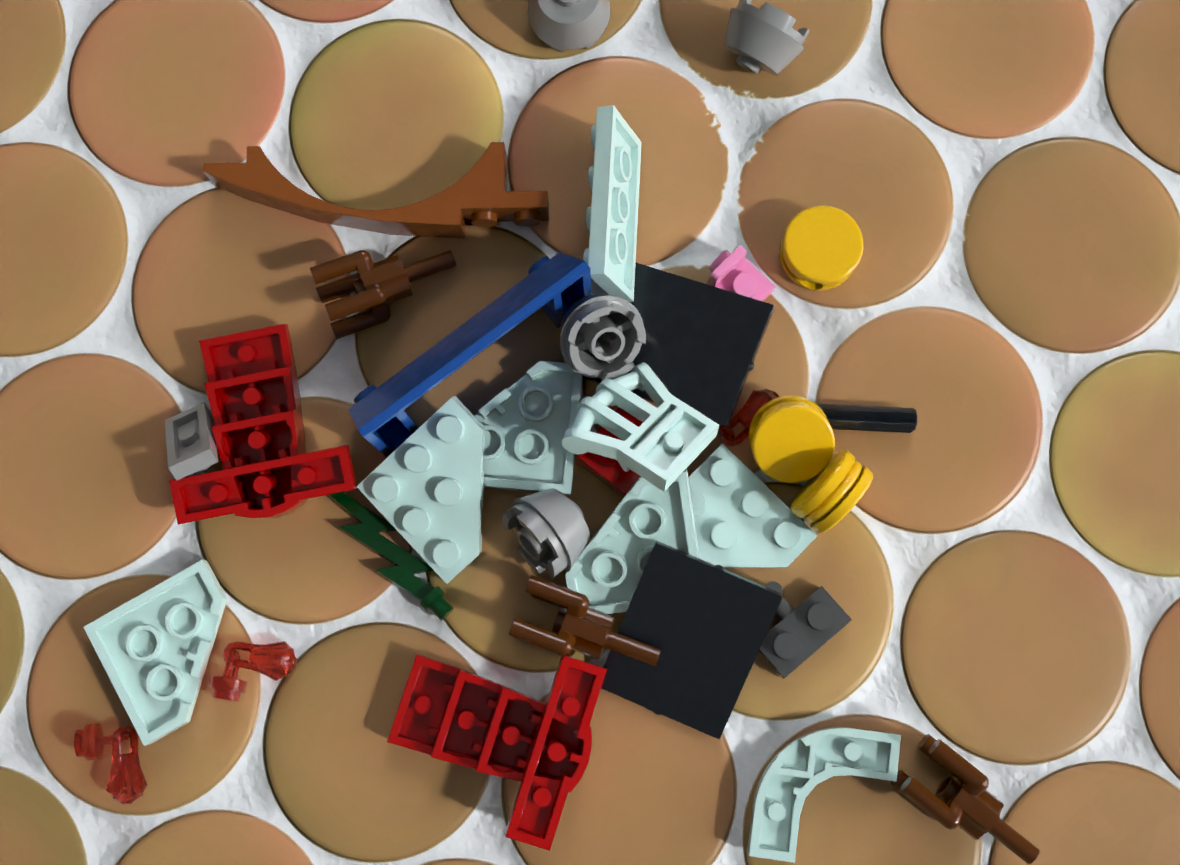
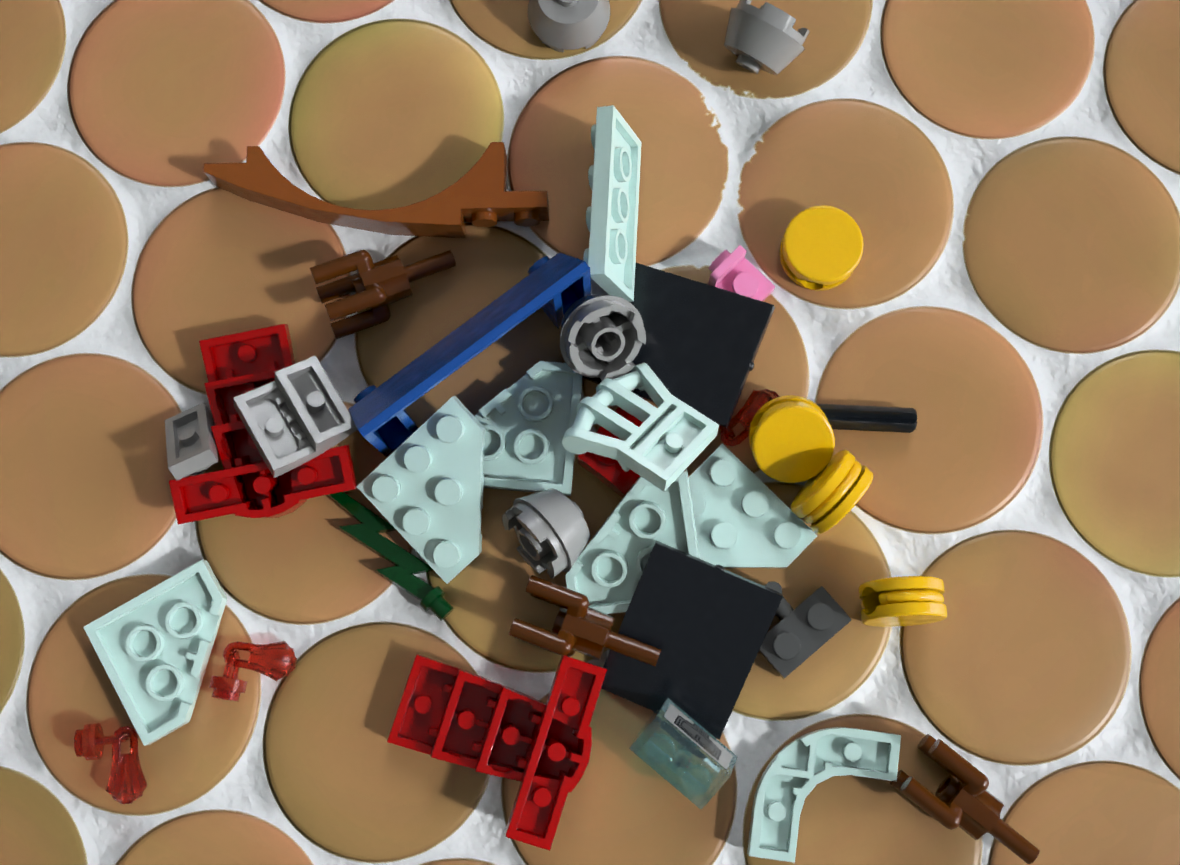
none -> light grey slope [233,355,357,478]
none -> clear light blue brick [629,698,738,809]
none -> yellow head [858,576,947,627]

